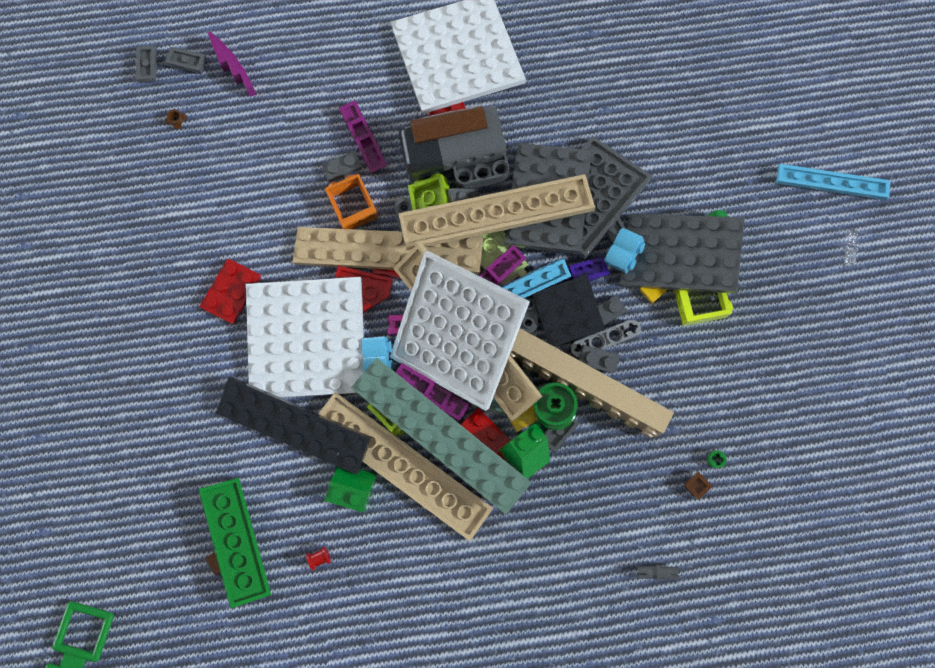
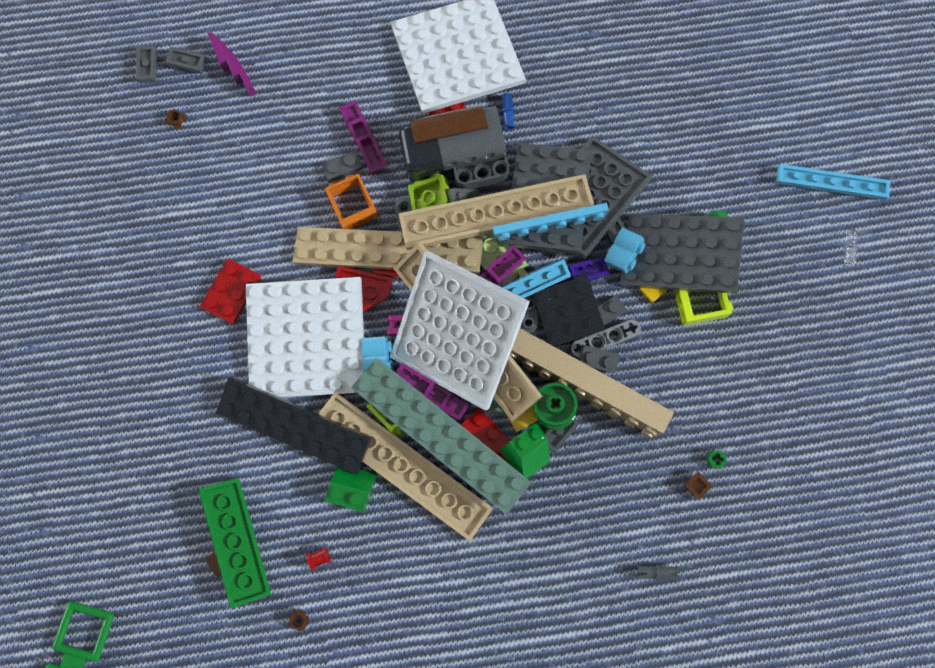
none -> reddish brown plate [289,610,309,631]
none -> medium azure plate [492,203,609,241]
none -> blue axle [501,93,515,130]

